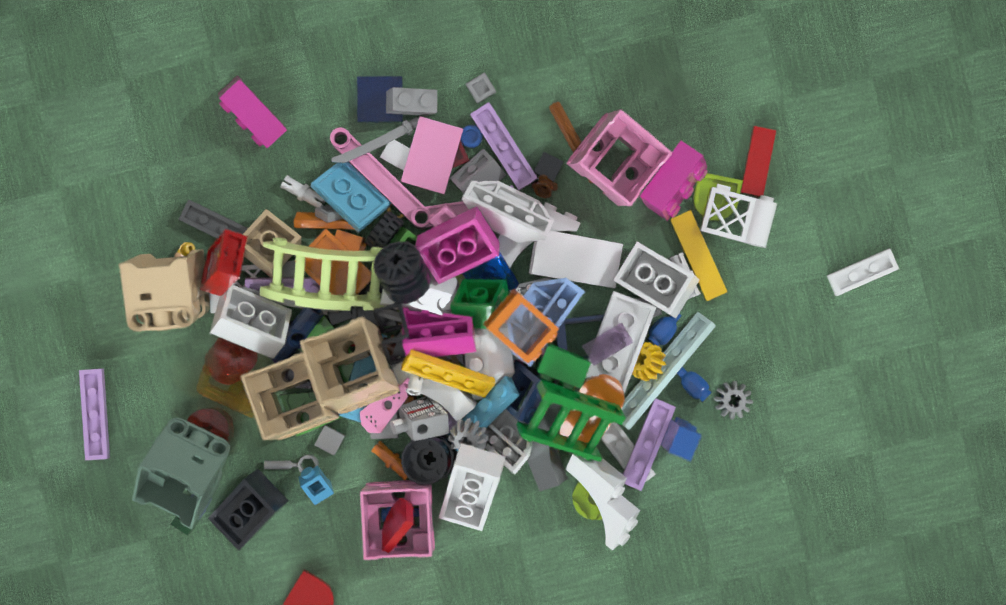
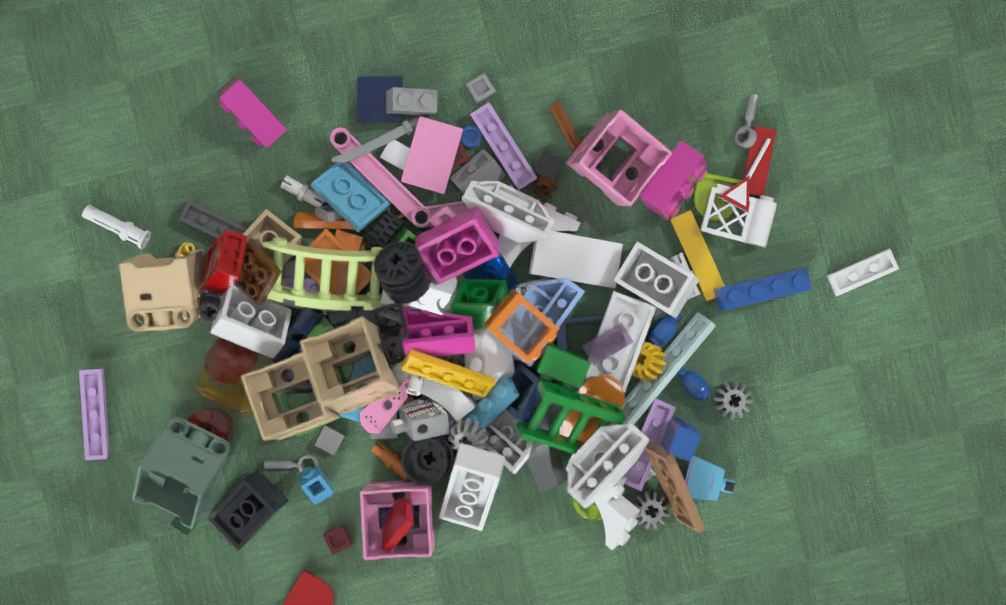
none -> white pin [82,204,151,249]
none -> black bush [199,292,221,321]
none -> reddish brown tile [235,241,282,306]
none -> dark red tile [323,524,353,555]
none -> white wedge [567,423,649,508]
none -> light grey gear [633,491,670,529]
none -> medium nougat tile [645,441,705,533]
none -> medium azure torso [683,455,735,501]
none -> blue brick [713,268,812,311]
none -> piece [719,138,771,213]
none -> light grey piece [735,94,758,148]

